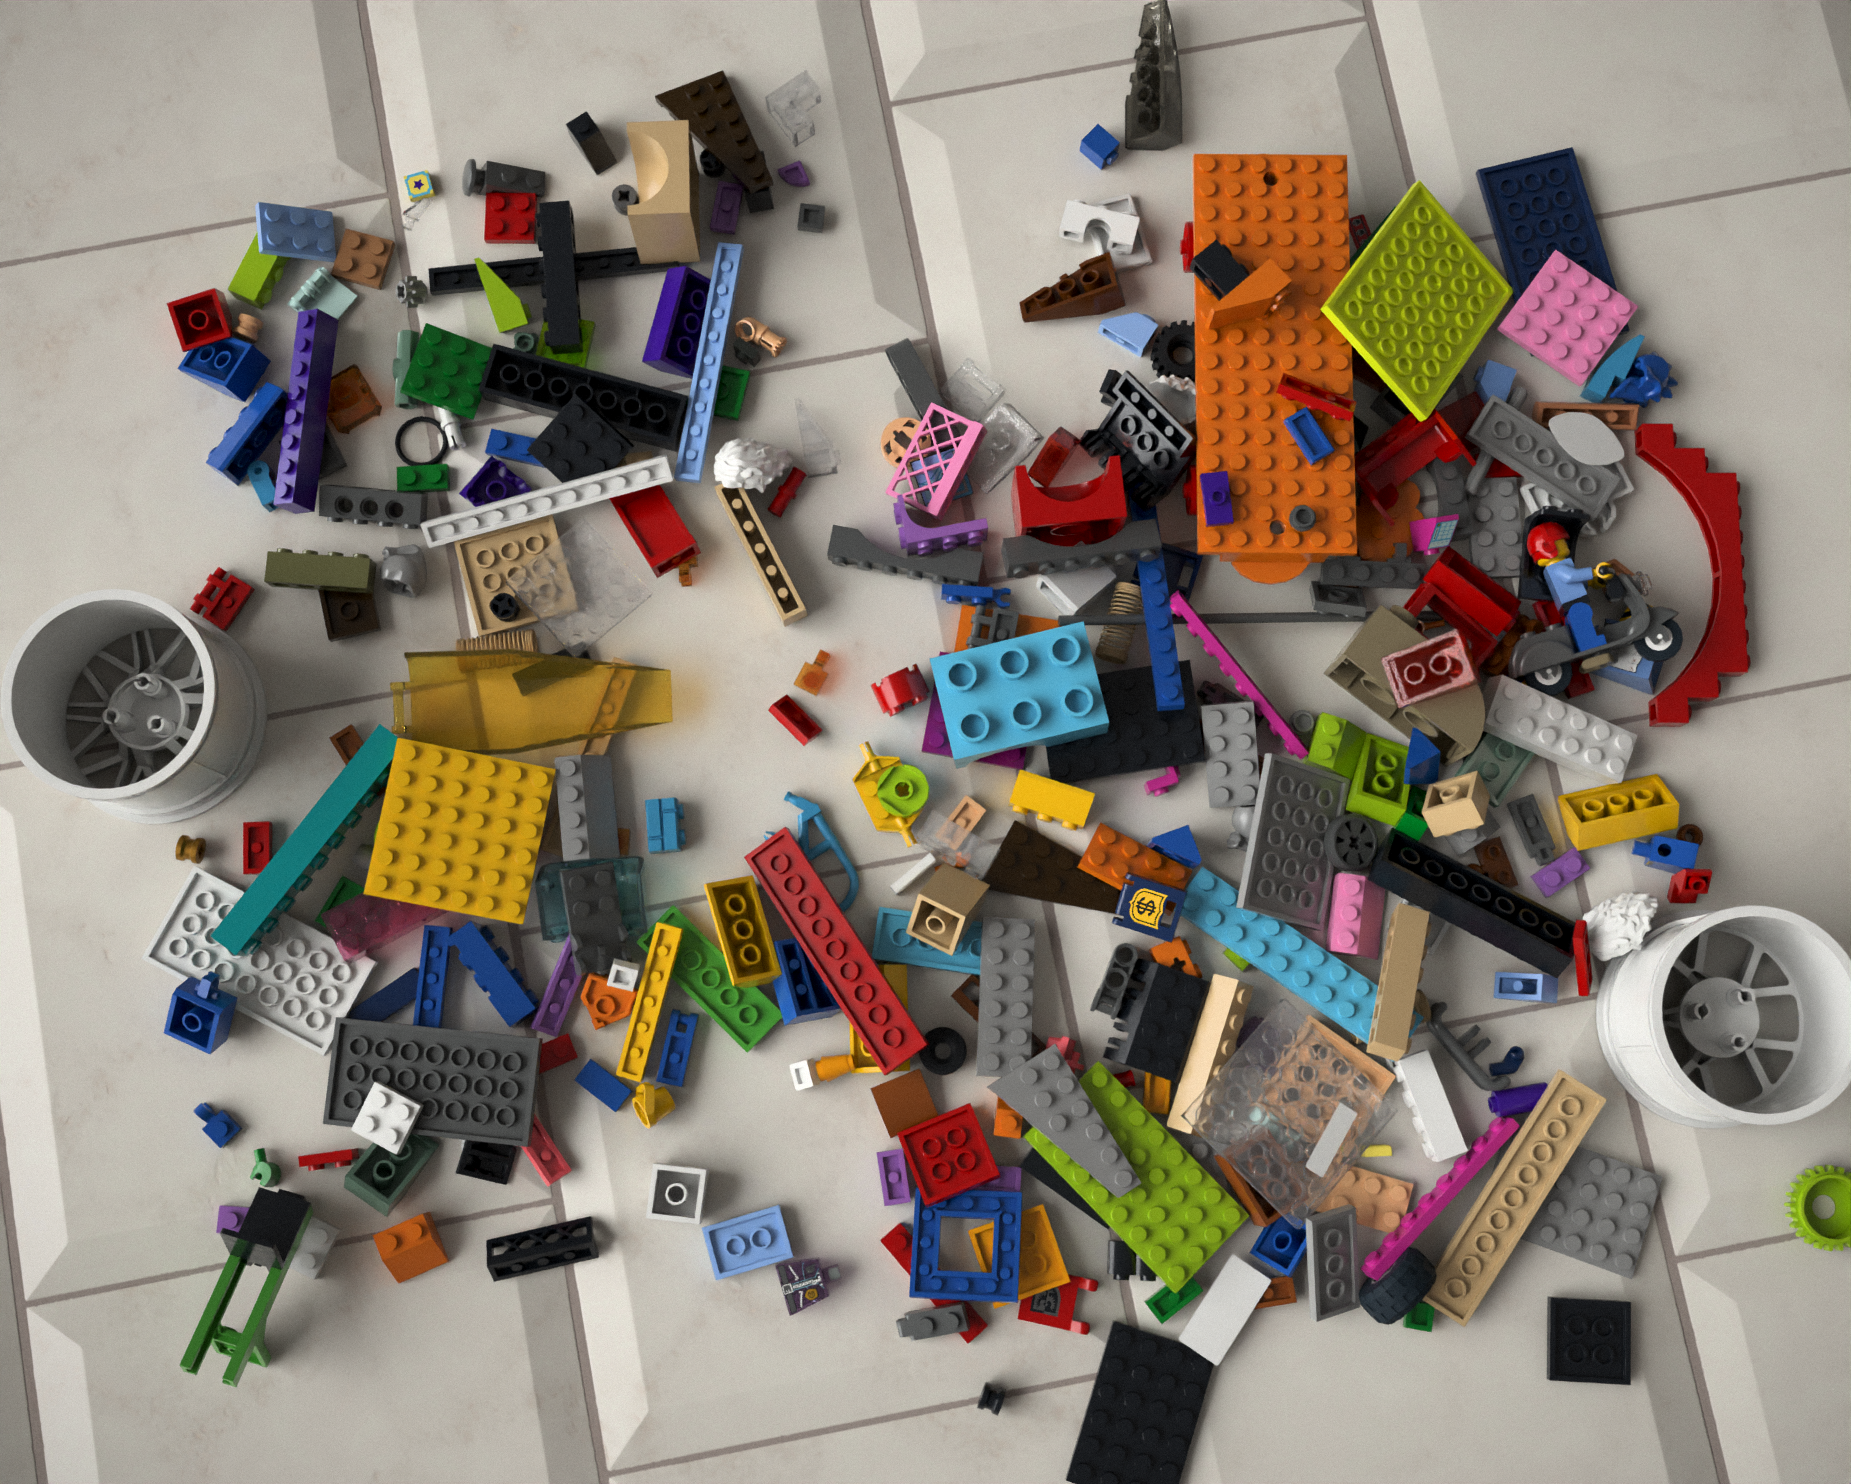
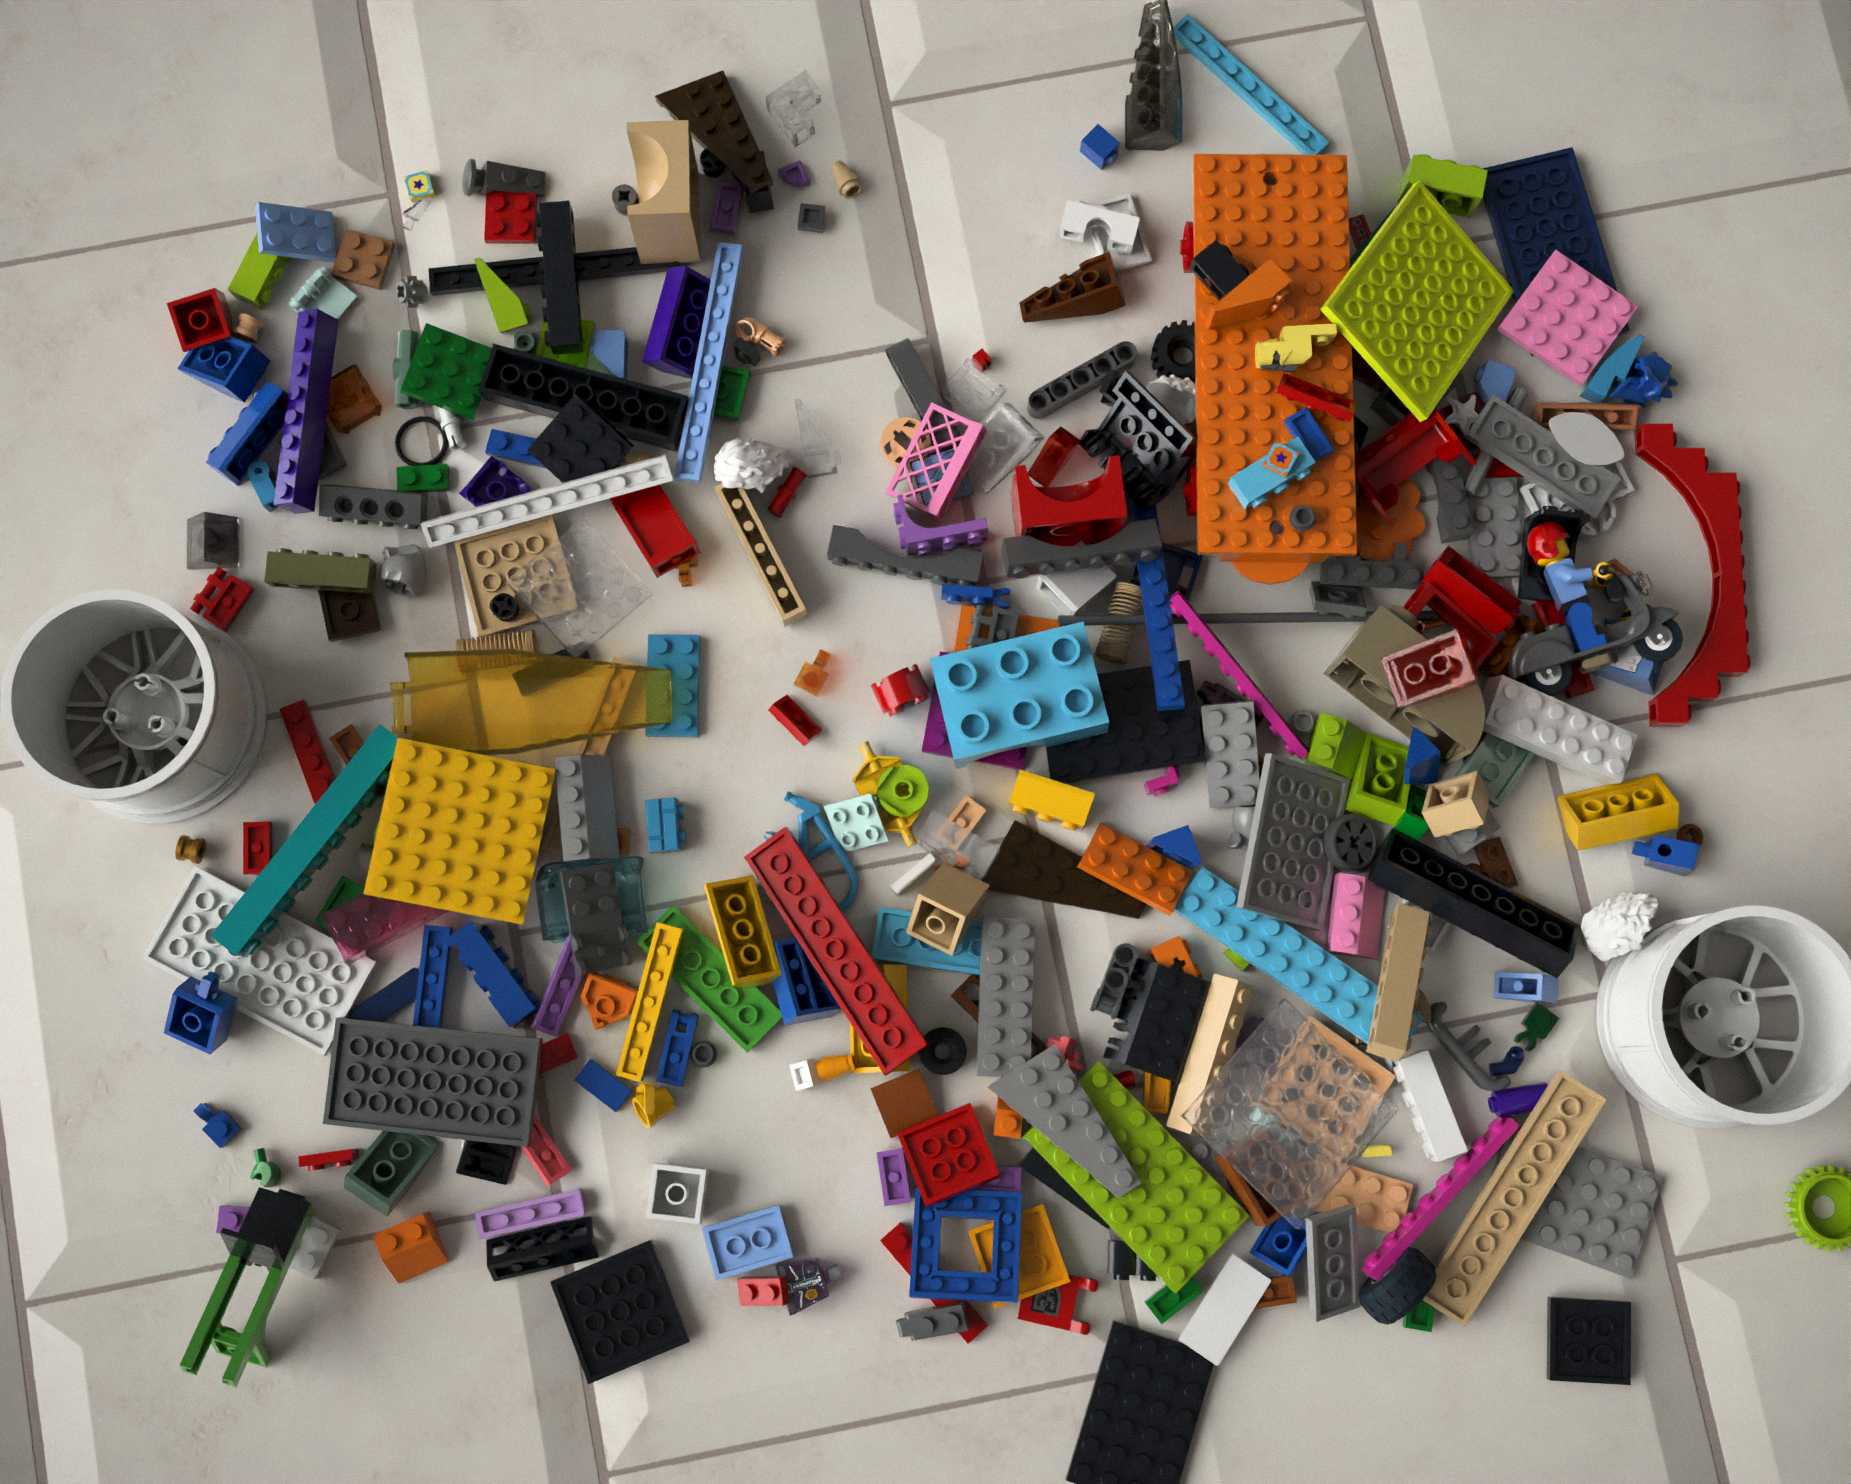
white plate [351,1081,424,1155] -> none
black slope [566,111,617,175] -> none
white plate [607,958,640,992] -> none
black wheel [977,1382,1006,1416] -> none
light blue slope [1098,312,1158,357] -> none
dark blue container [1112,872,1188,942] -> none
dark purple plate [1200,471,1234,527] -> none
white sticker [1305,1103,1357,1177] -> none
dark pink slope [1409,514,1459,555] -> none
dark grey hinge [1507,794,1556,866] -> none
medium lavender plate [1530,847,1590,898] -> none
red tile [1573,920,1593,996] -> none
red slope [1667,869,1712,903] -> none
none -> clear smoke slope [187,512,239,570]
none -> red plate [279,699,335,804]
none -> lavender plate [475,1188,586,1239]
none -> black plate [550,1240,690,1384]
none -> medium blue slope [590,330,628,379]
none -> dark azure plate [645,634,700,737]
none -> dark grey plate [691,1041,717,1067]
none -> plate [737,1276,790,1306]
none -> light aqua hinge [824,793,889,852]
none -> tan cone [830,161,862,199]
none -> red piece [972,348,992,373]
none -> dark grey beam [1027,341,1137,419]
none -> medium azure tile [1170,14,1331,155]
none -> medium azure brick [1228,437,1316,509]
none -> light yellow plate [1255,323,1337,373]
none -> orange tile [1262,440,1299,478]
none -> lime brick [1397,154,1488,218]
none -> white animal [1445,395,1479,437]
none -> dark green plate [1514,1002,1559,1051]

